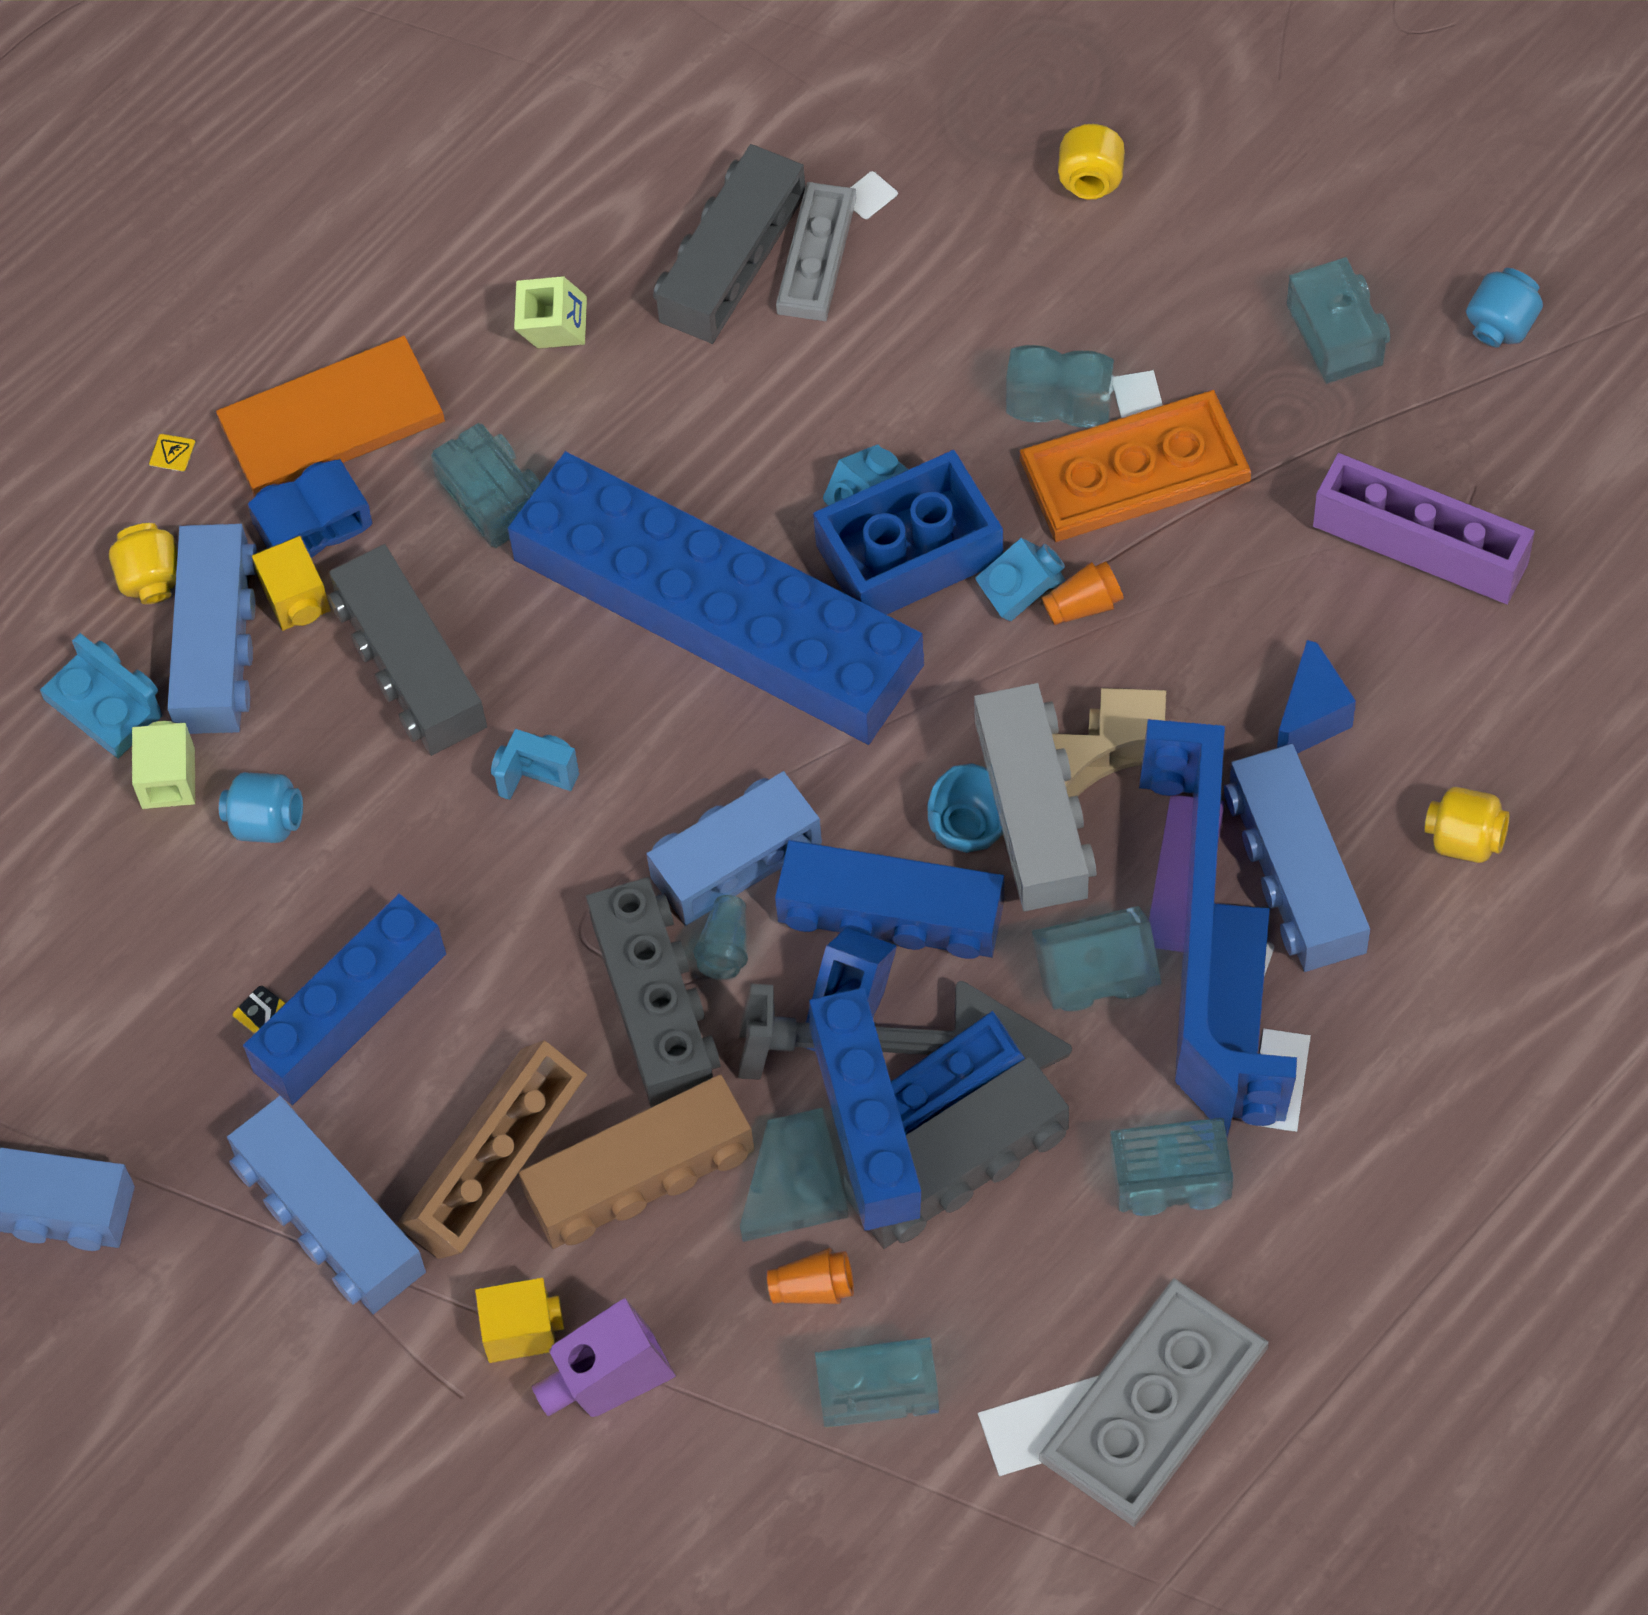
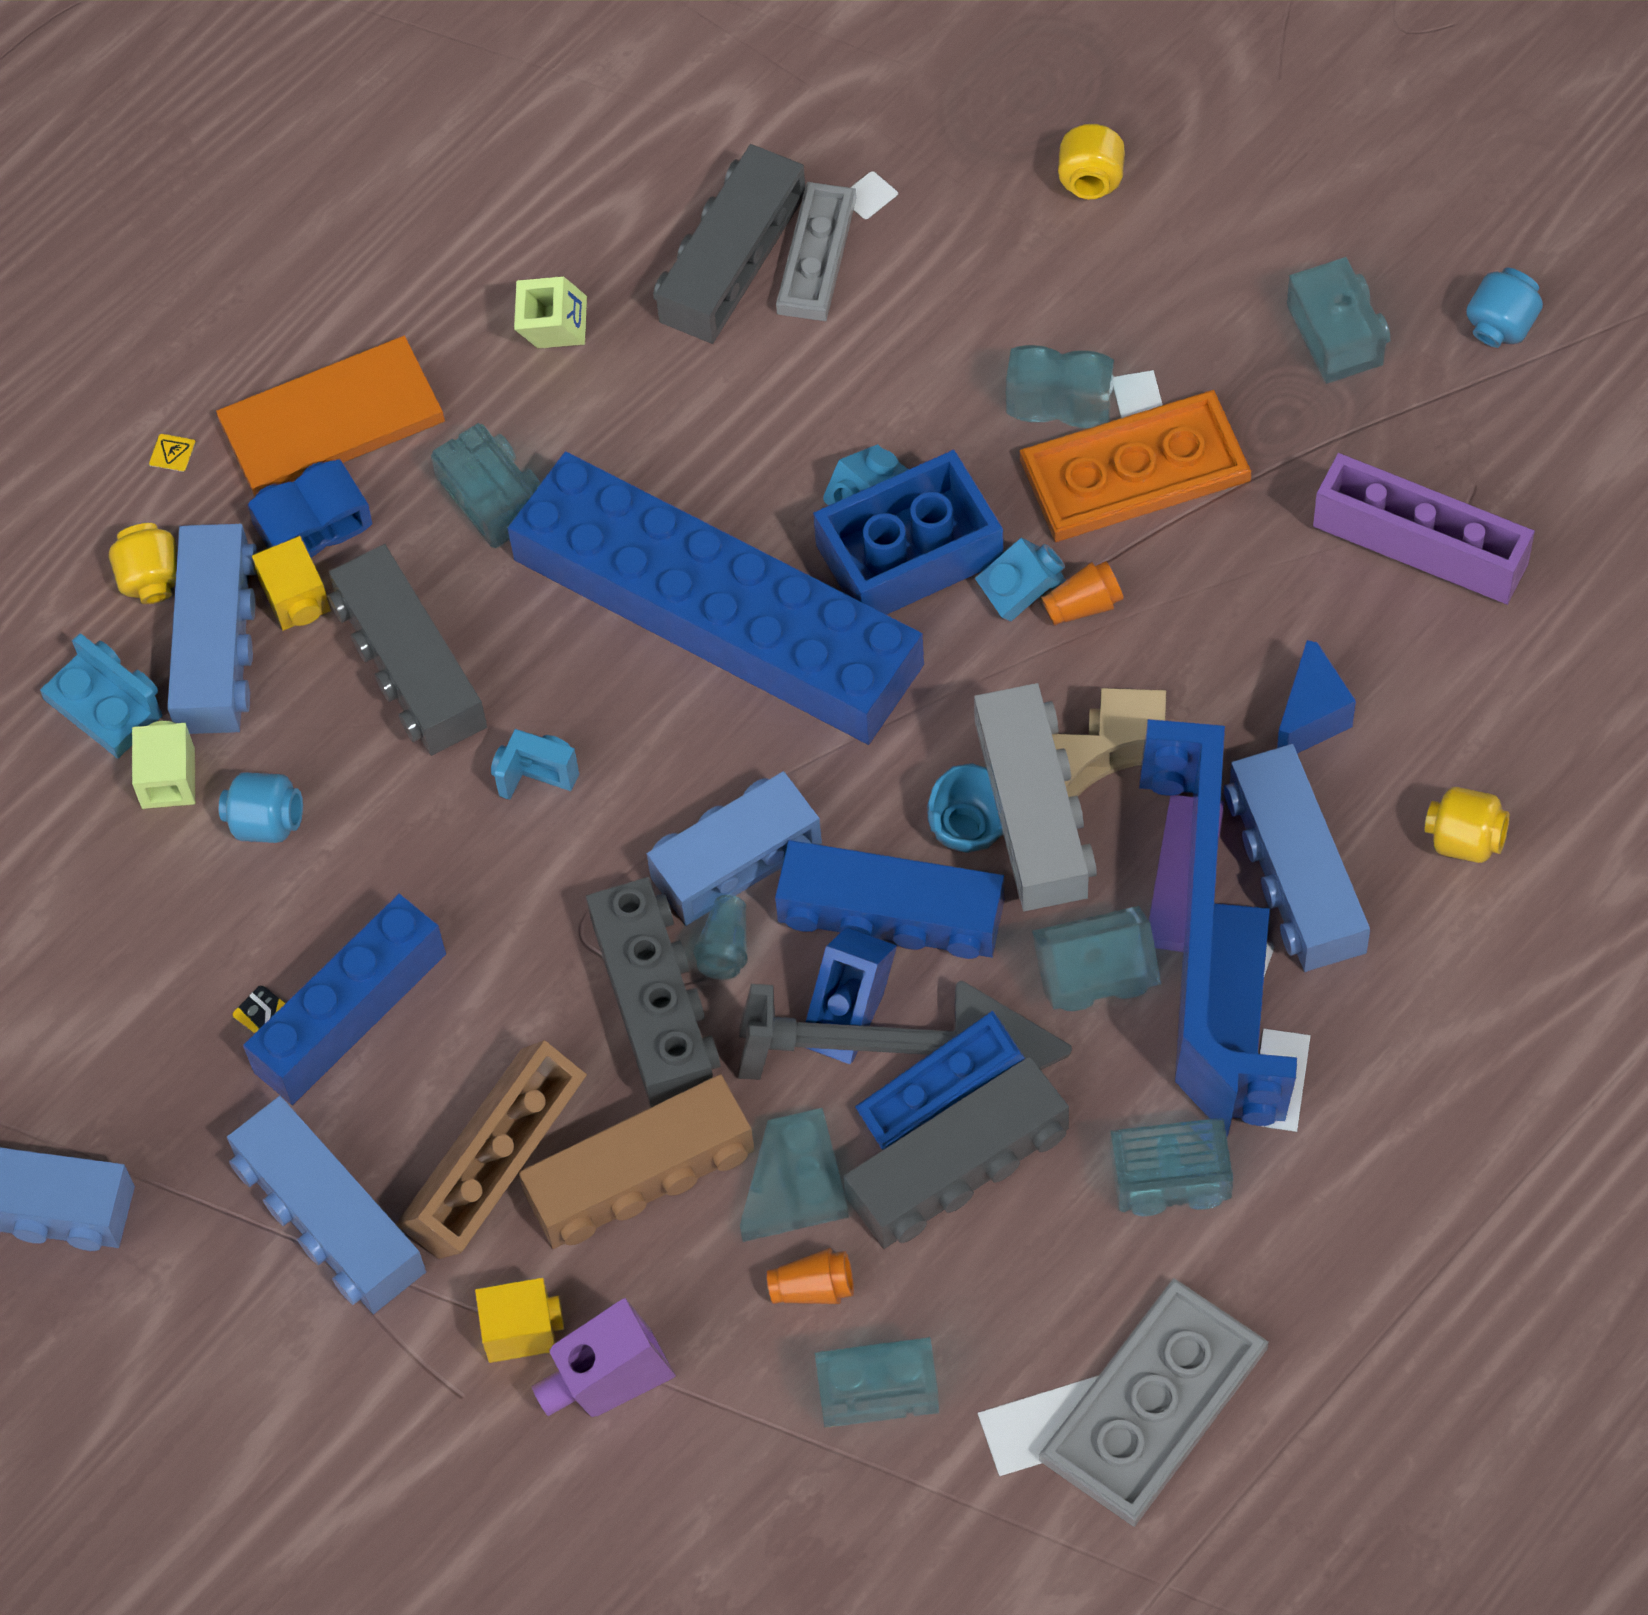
blue brick [809,988,921,1231] -> none

